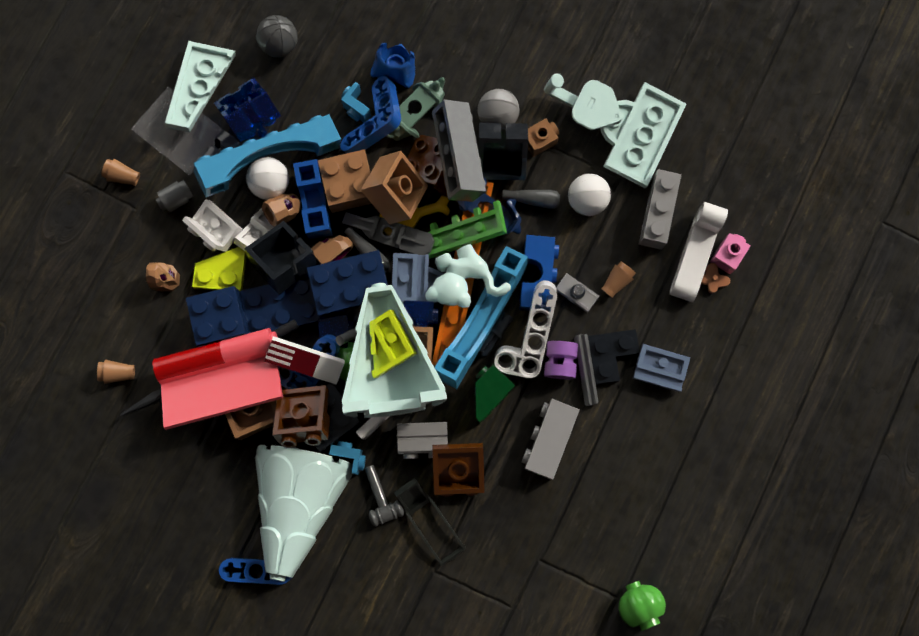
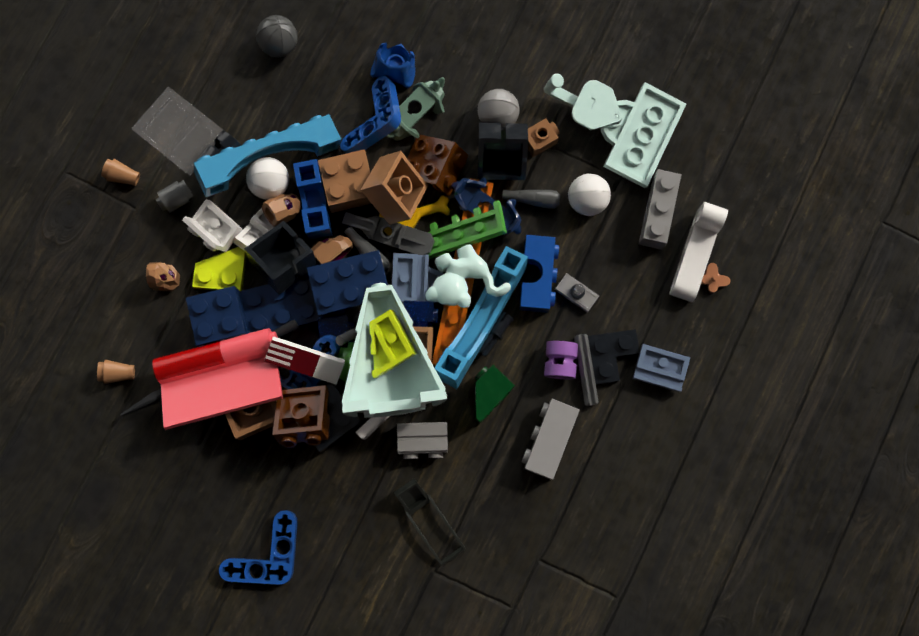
light aqua wing [165,41,236,132] -> none
clear blue brick [214,77,281,142] -> none
light aqua cone [255,445,353,582] -> none
dark azure bracket [329,441,366,475] -> none
dark azure bracket [341,82,371,123] -> none
dark grey piece [365,465,404,527] -> none
brick [432,99,486,202] -> none
reddish brown plate [432,443,484,497] -> none
white beam [494,281,557,378] -> none
medium nougat cone [601,261,636,298] -> none
bright green plant [619,581,666,631] -> none
bright pink brick [710,233,750,274] -> none

